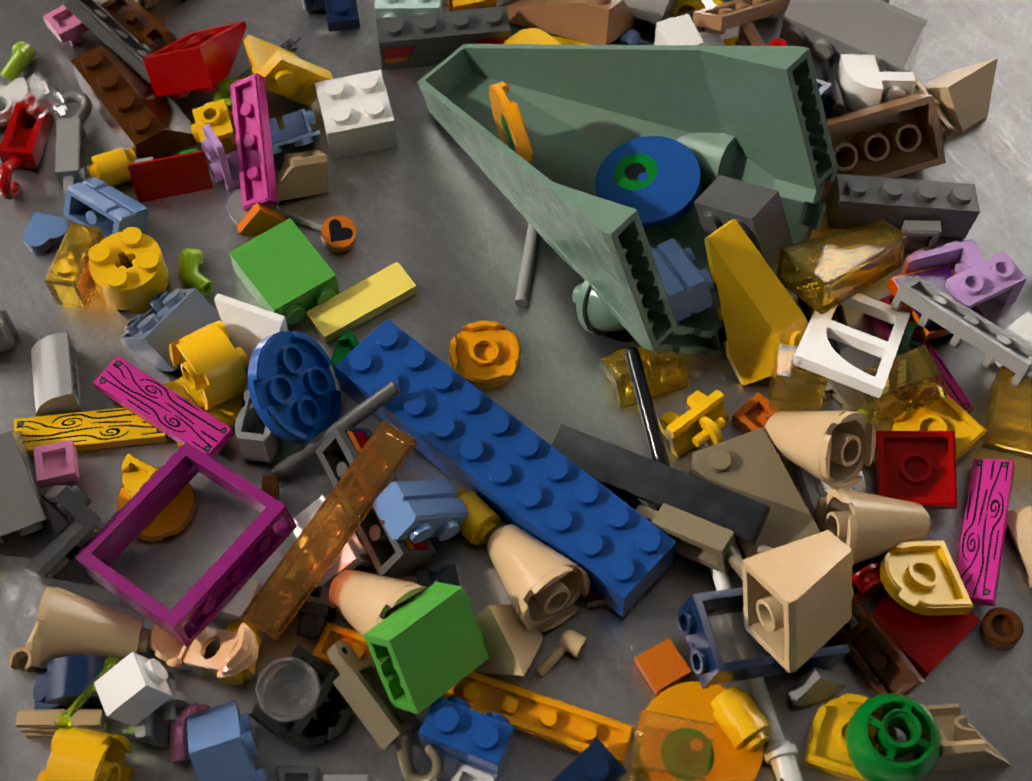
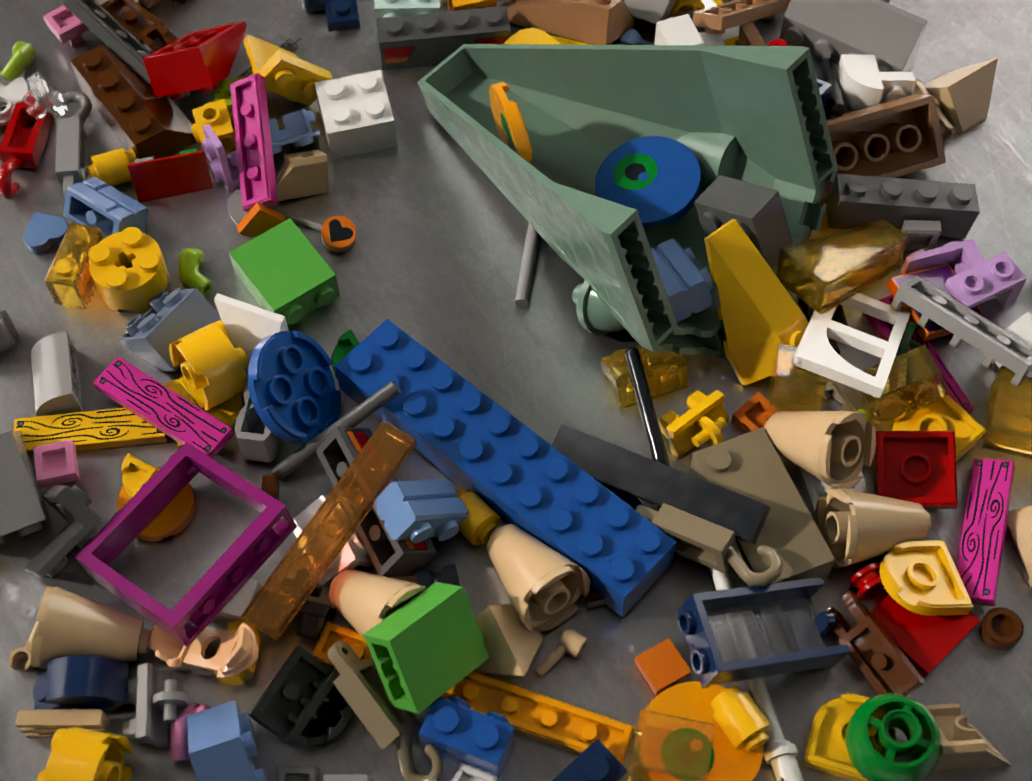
clear neon green hinge [54,657,120,729] -> none
white brick [94,652,172,727] -> none
clear hair [255,656,321,723] -> none
light yellow tile [306,261,418,344] -> none
light orange tile [448,320,521,389] -> none
tan slope [742,530,854,673] -> none
light grey tile [787,667,847,706] -> none

